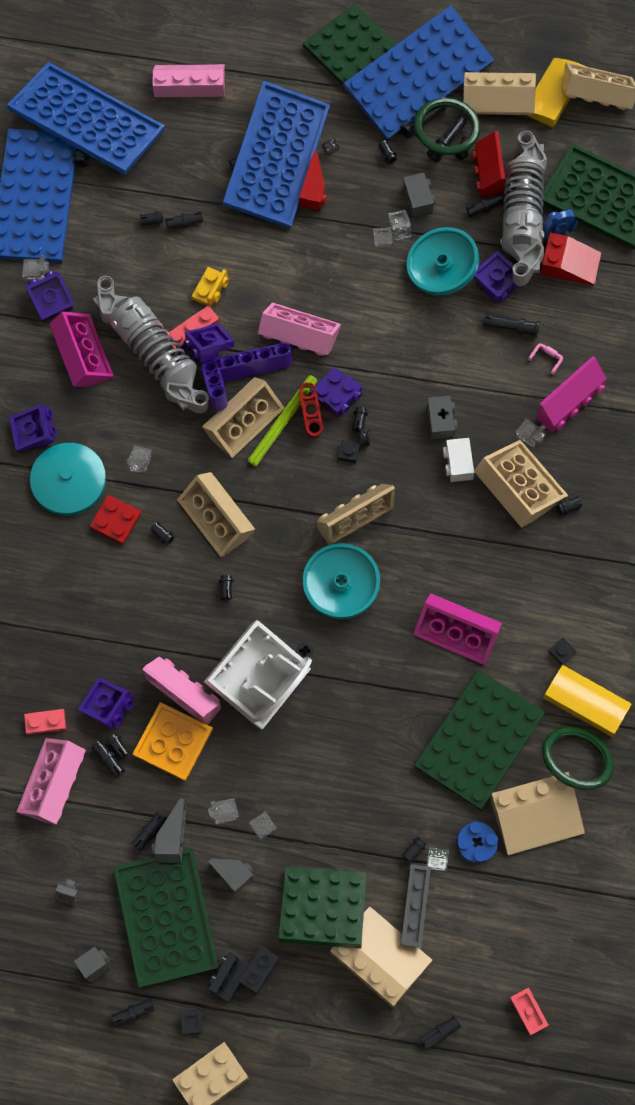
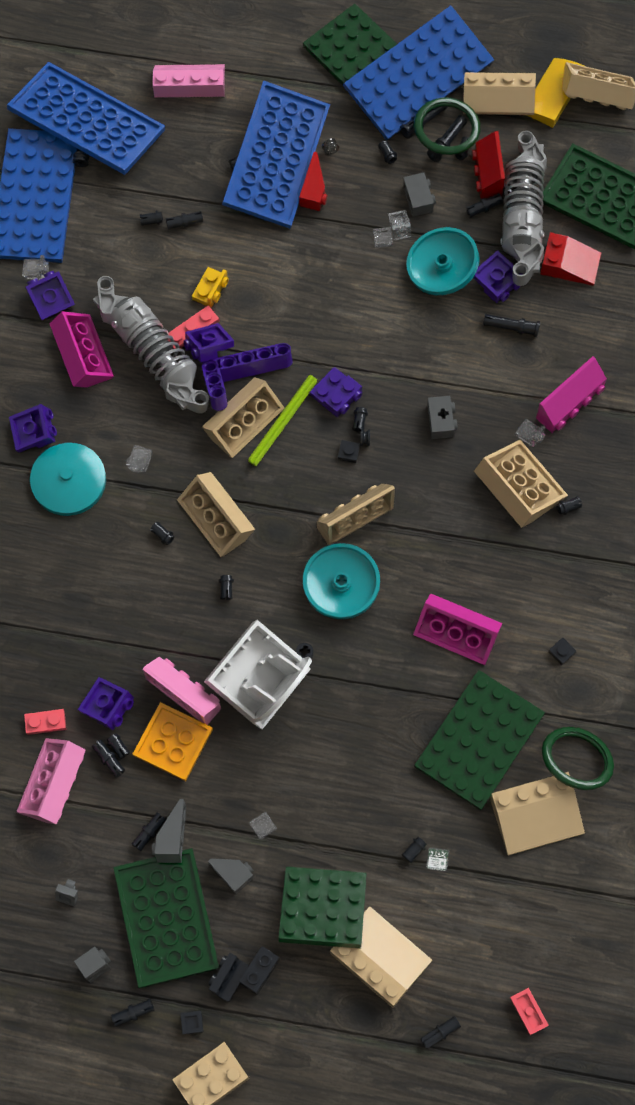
red plate [90,495,142,545] -> none
clear bracket [208,798,239,824] -> none
bright pink slope [258,303,341,356] -> none
red beam [299,382,323,438] -> none
dark grey plate [400,864,431,949] -> none
white brick [443,438,474,482] -> none
blue plate [457,822,498,863] -> none
bright pink piece [528,343,563,375] -> none
blue plate [543,209,578,239] -> none
yellow slope [544,665,631,738] -> none

